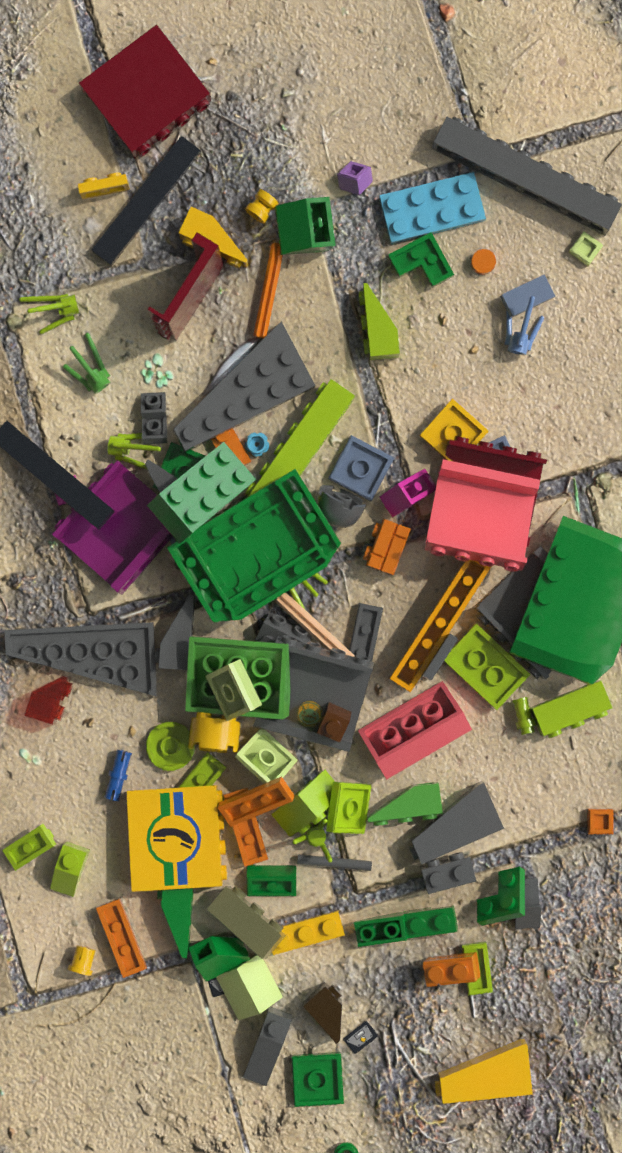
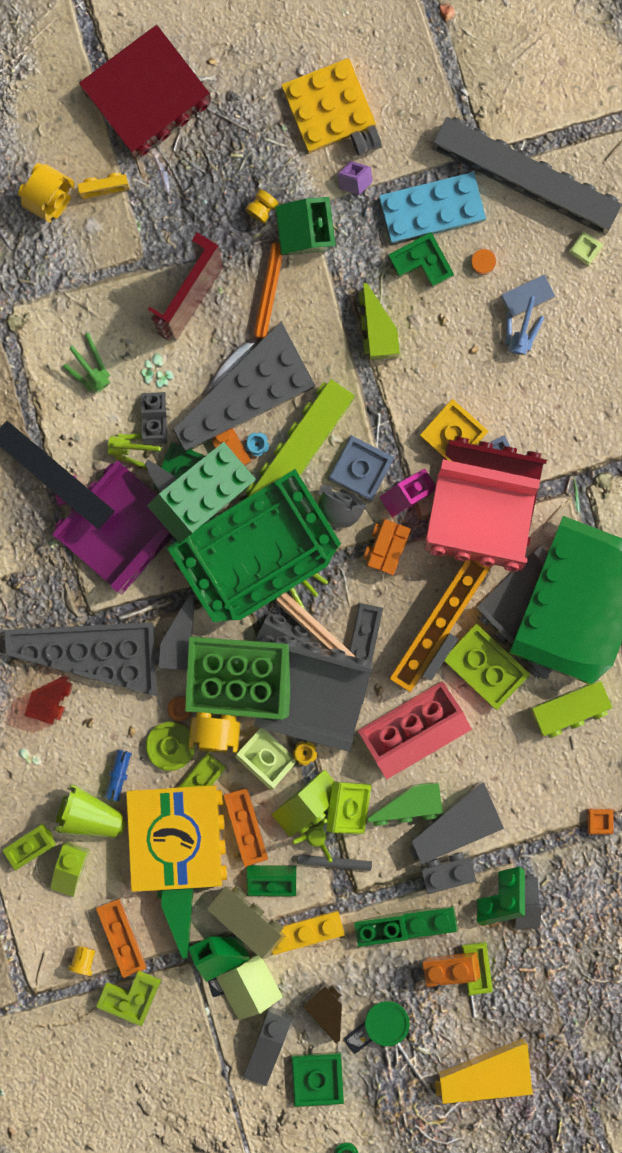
lime plant [19,294,79,334] -> none
black tile [92,135,201,267] -> none
yellow slope [179,207,248,268] -> none
yellowish green slope [206,659,262,721] -> none
orange plate [218,776,295,827] -> none
clear yellow tile [297,701,322,727] -> none
reddish brown brick [317,702,352,743] -> none
lime animal [512,697,536,735] -> none
none -> yellow brick [18,163,74,223]
none -> lime cone [54,783,126,838]
none -> lime plate [96,970,161,1026]
none -> orange tile [167,696,192,721]
none -> yellow plate [281,58,376,154]
none -> yellow plate [293,741,317,766]
none -> dark grey wheel [350,124,382,156]
none -> green piece [365,1001,410,1046]

